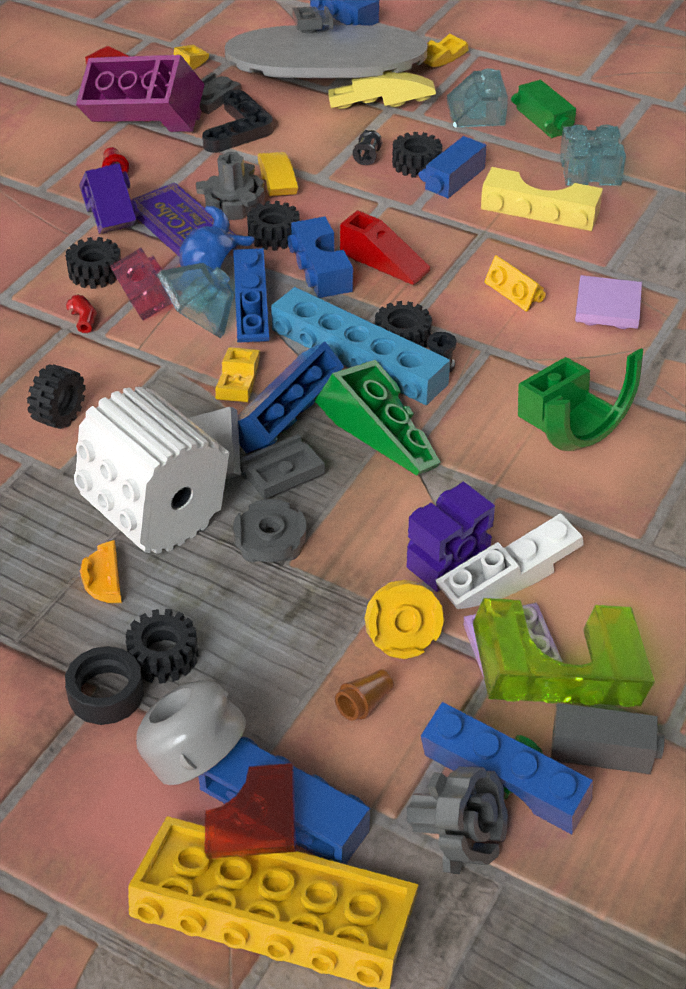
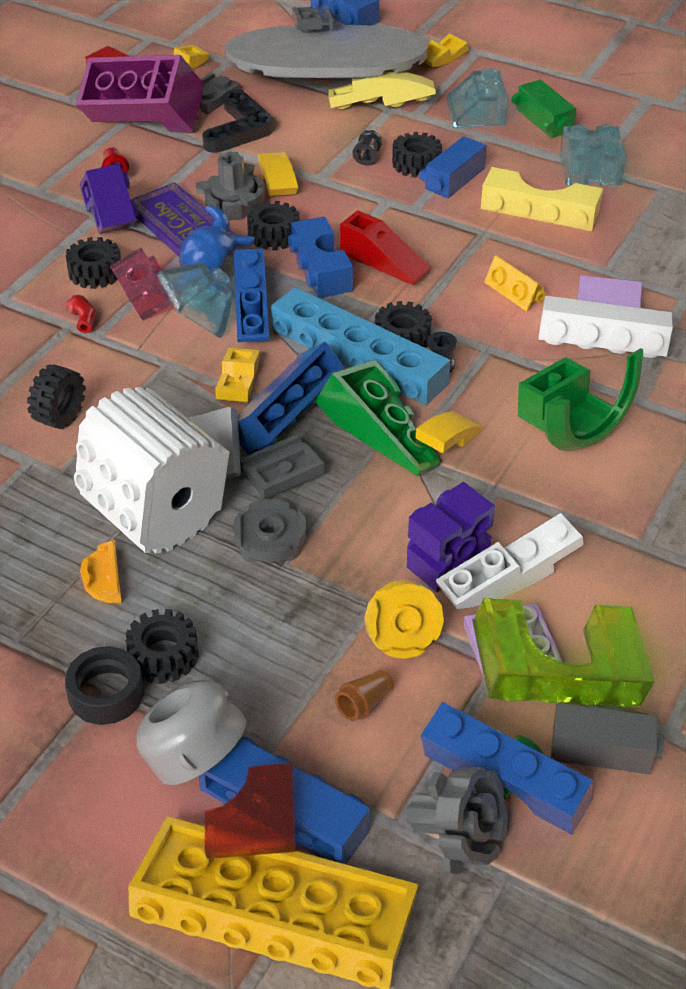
none -> yellow slope [416,411,483,453]
none -> white brick [539,296,673,358]

